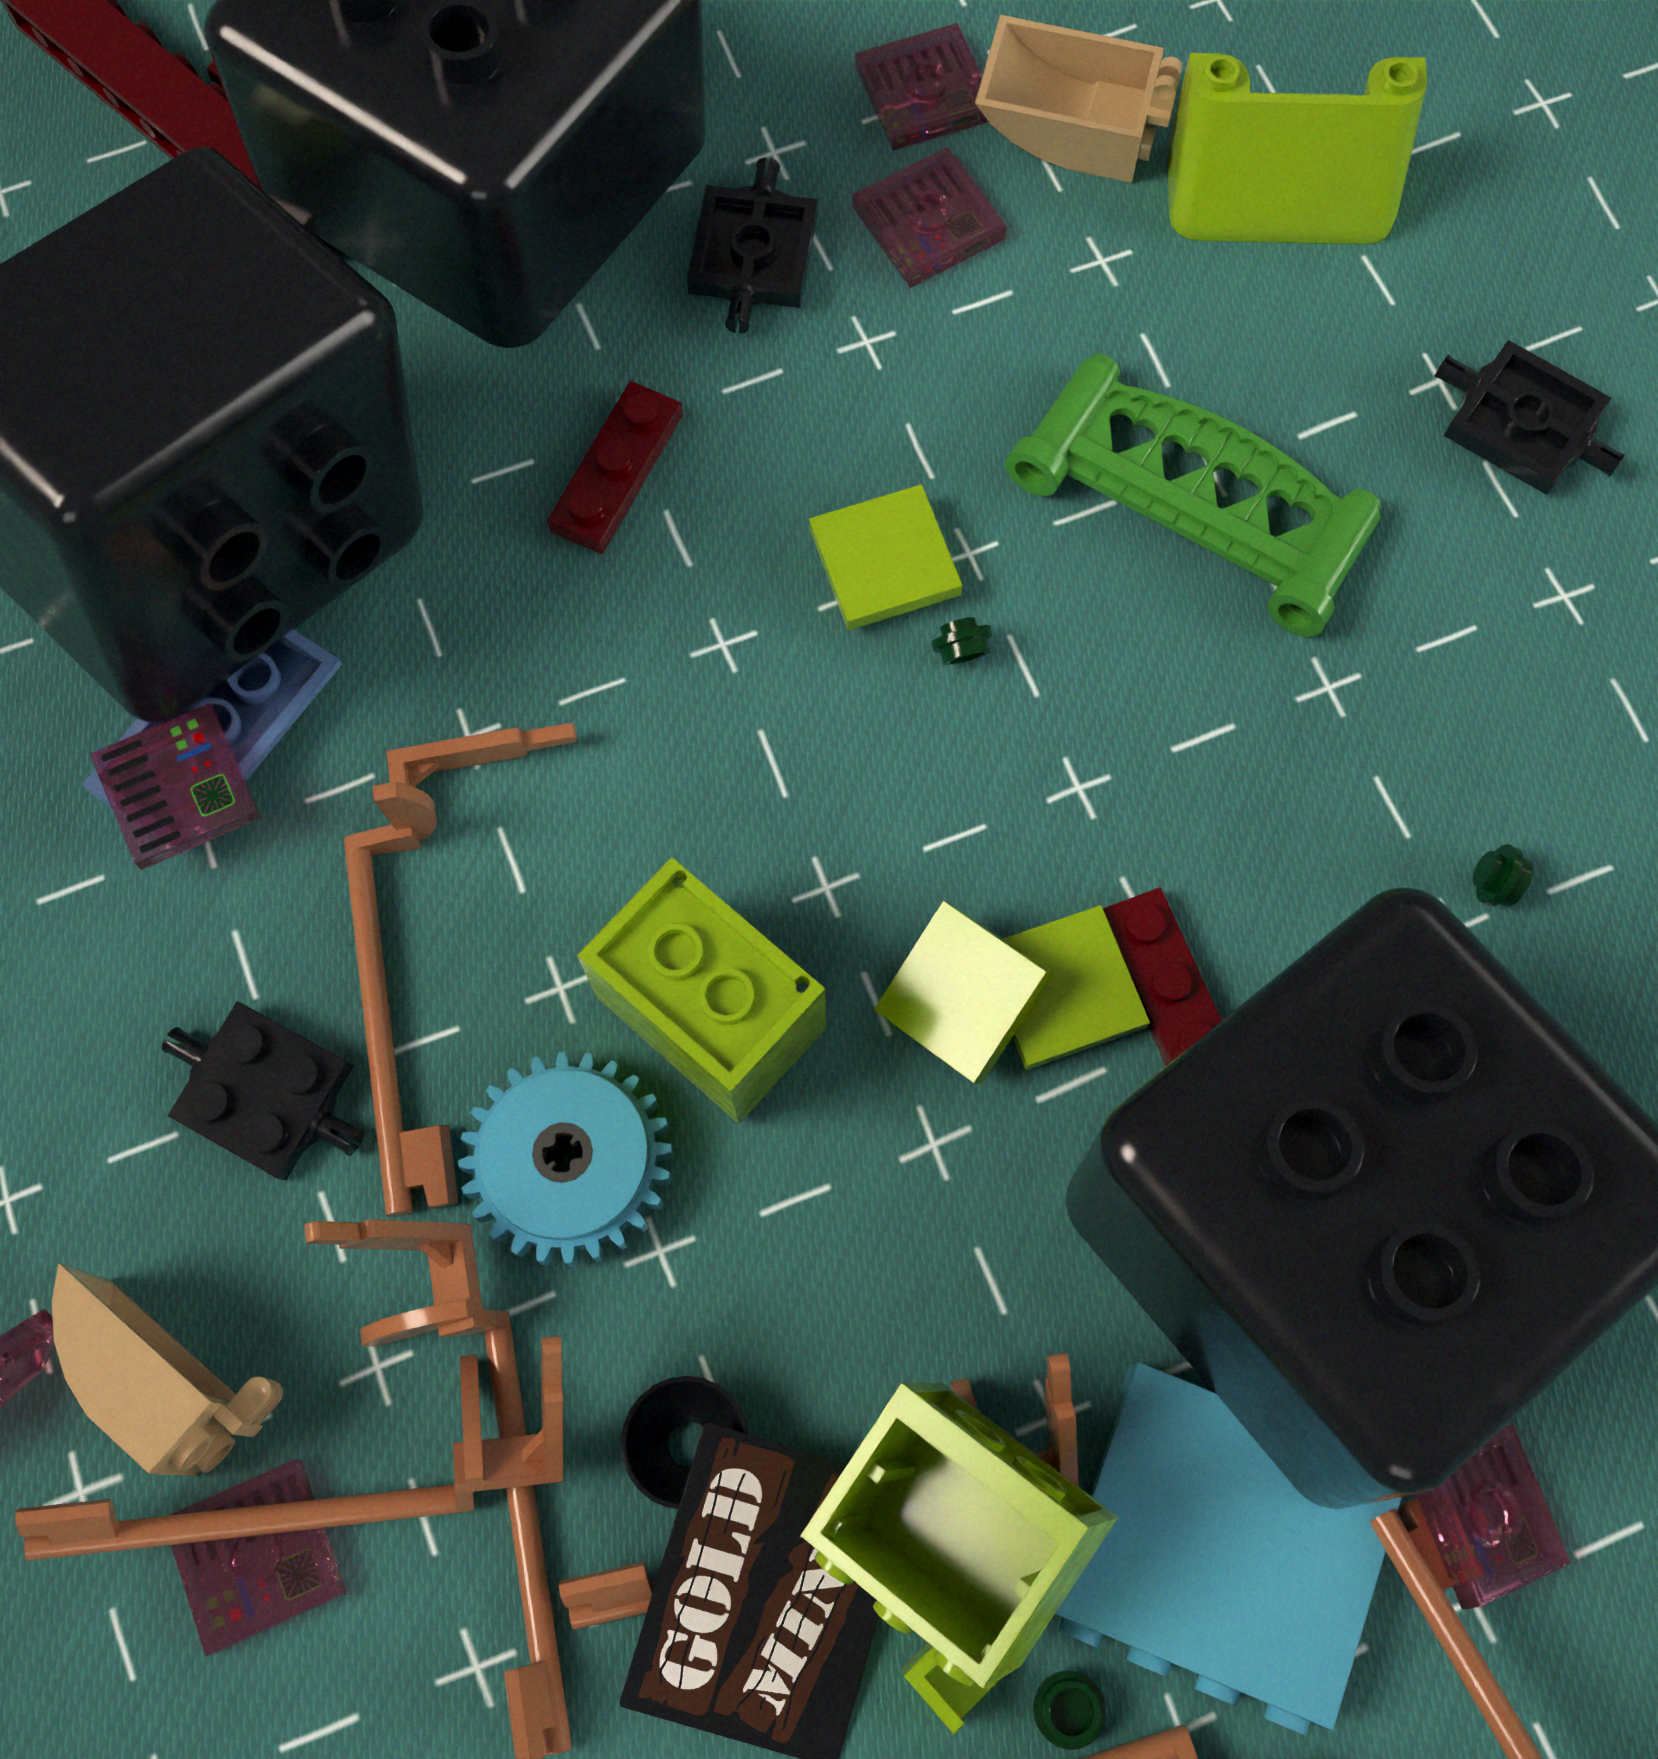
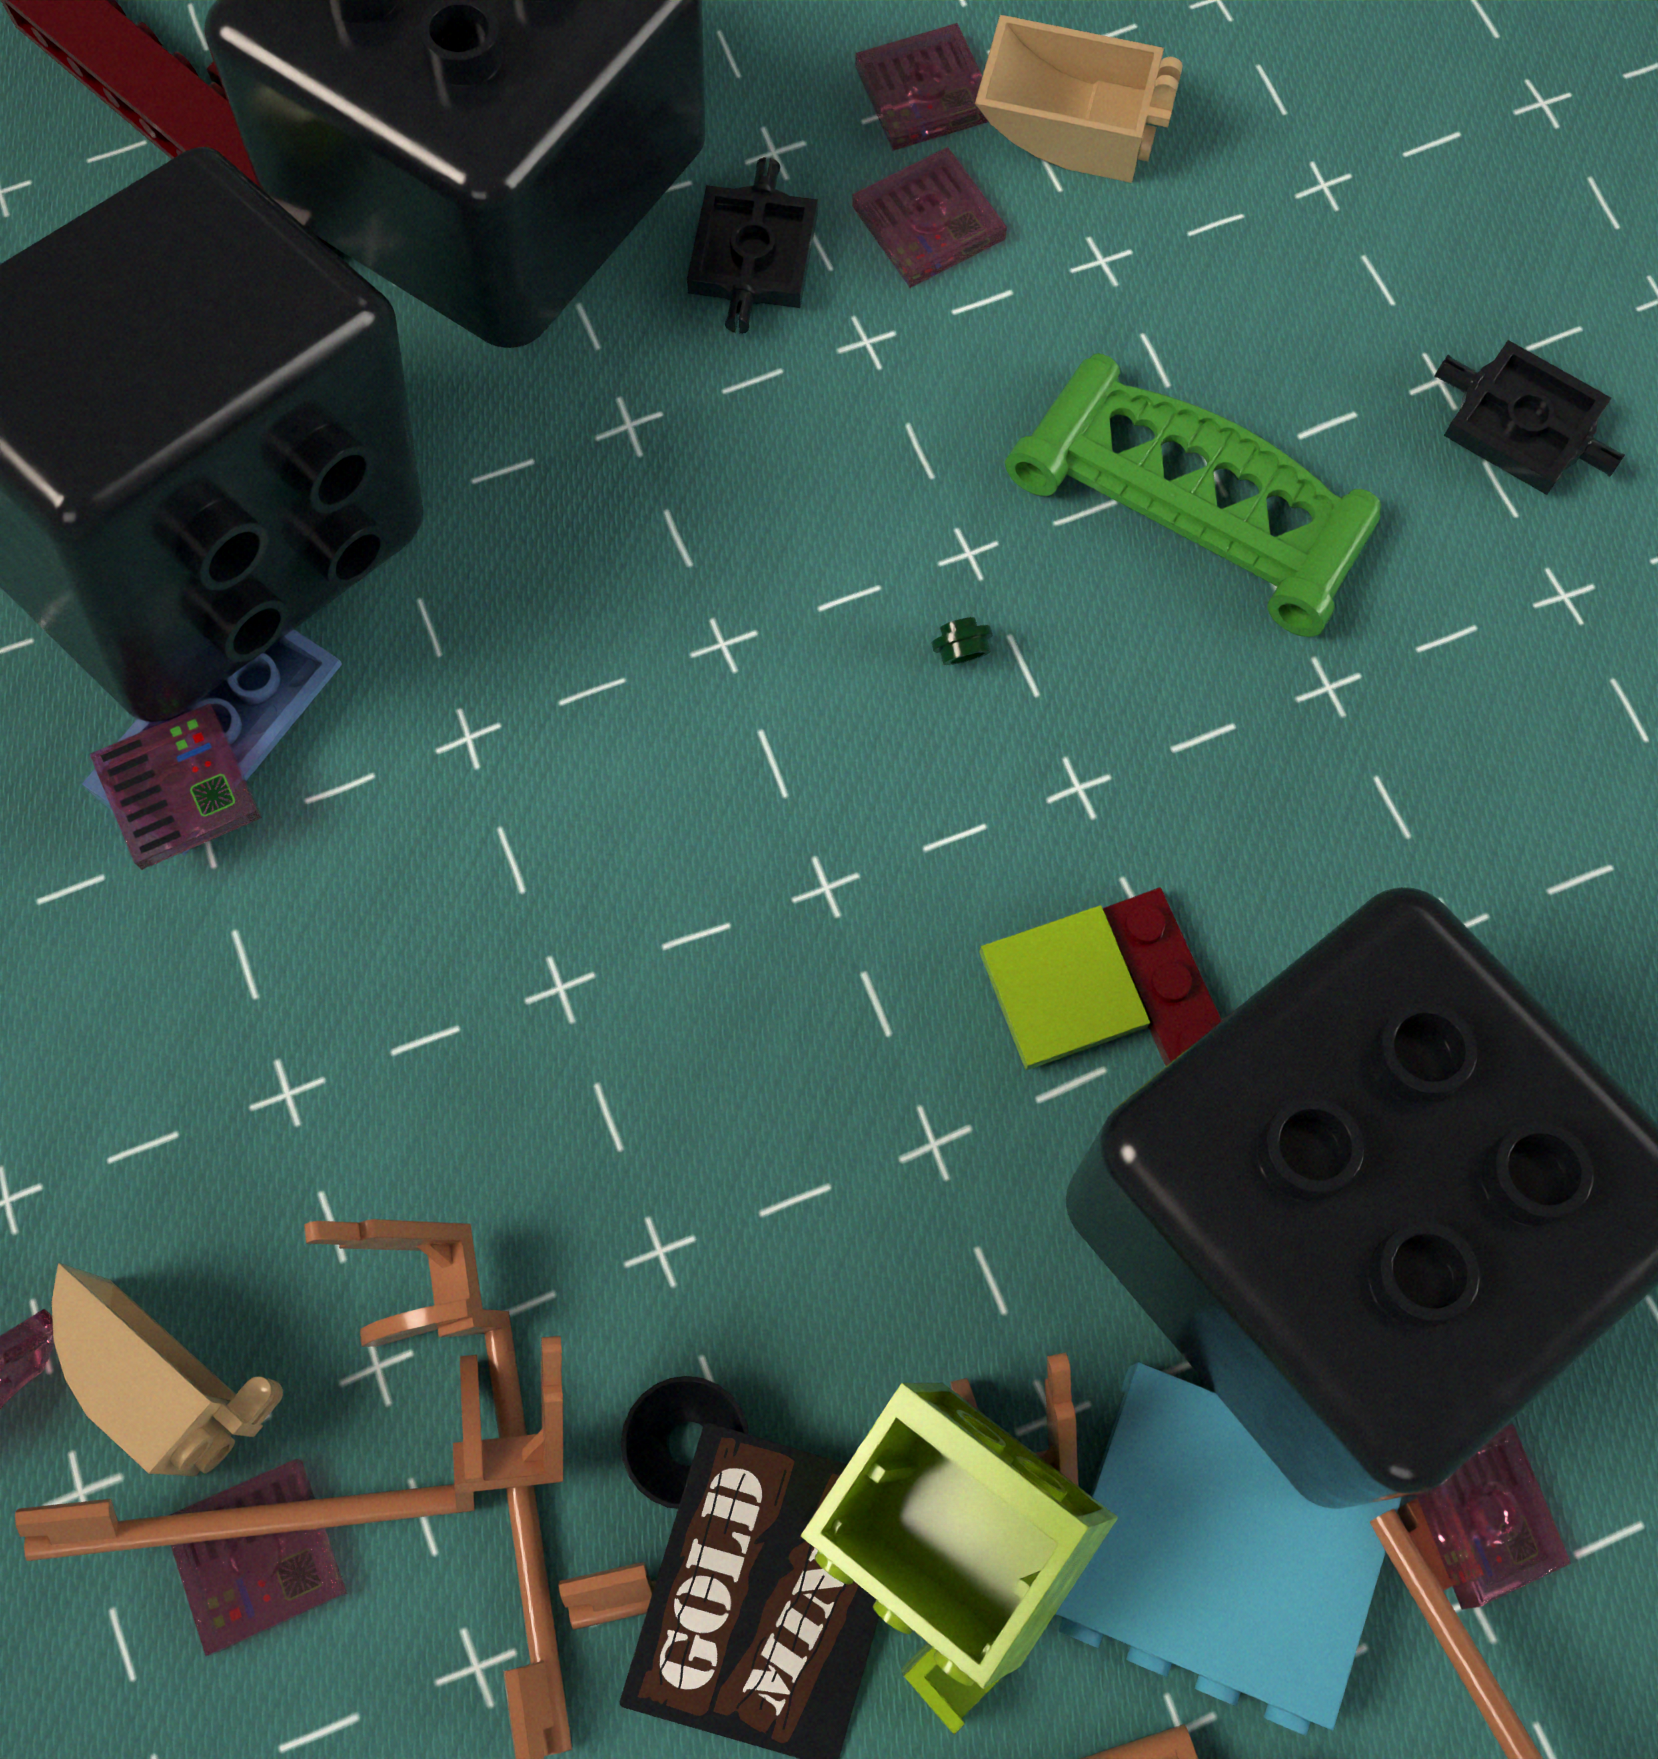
black plate [162,1001,364,1181] -> none
nougat piece [344,723,577,1217] -> none
medium azure gear [458,1052,674,1267] -> none
dark red plate [547,381,683,555] -> none
lime container [577,857,826,1124] -> none
lime tile [809,484,963,631] -> none
tile [874,901,1053,1084] -> none
dark green plate [1033,1671,1106,1750] -> none
lime windscreen [1167,53,1427,244] -> none
dark green plate [1473,844,1533,907] -> none

